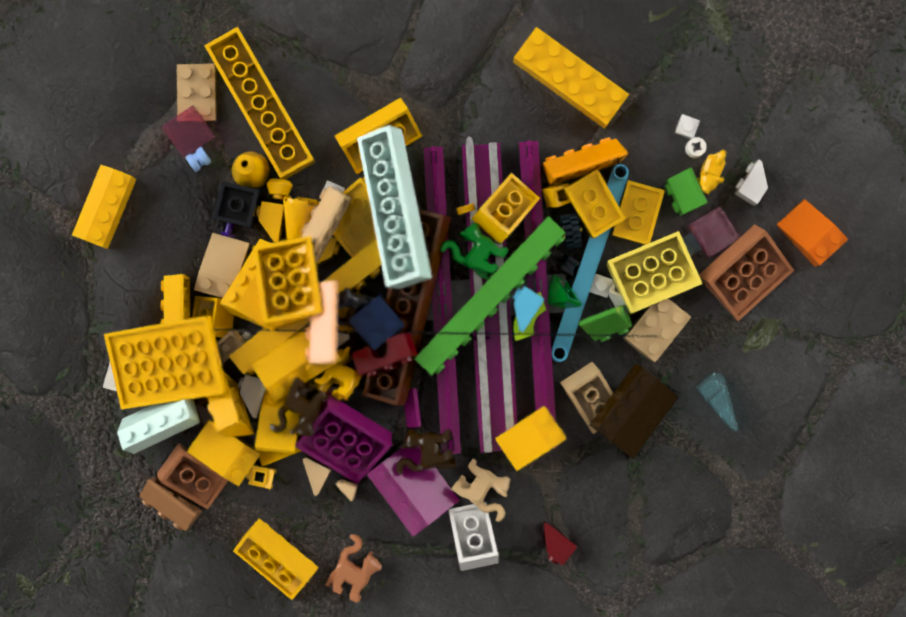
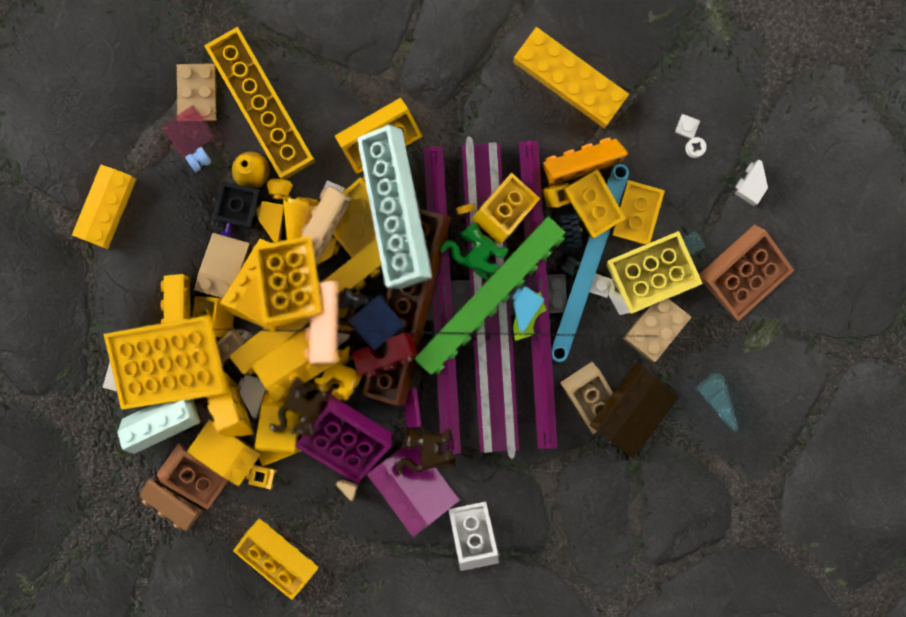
tan slope [302,457,332,496] -> none
nougat animal [326,534,382,603] -> none
tan animal [452,459,511,522] -> none
yellow slope [495,406,567,471] -> none
dark red slope [543,521,577,565] -> none
green slope [547,275,582,309] -> none
bright green slope [579,304,633,342] -> none
bright green slope [664,167,707,216] -> none
clear pink tile [688,206,740,258] -> none
yellow animal [697,150,726,195] -> none
orange slope [776,199,849,267] -> none

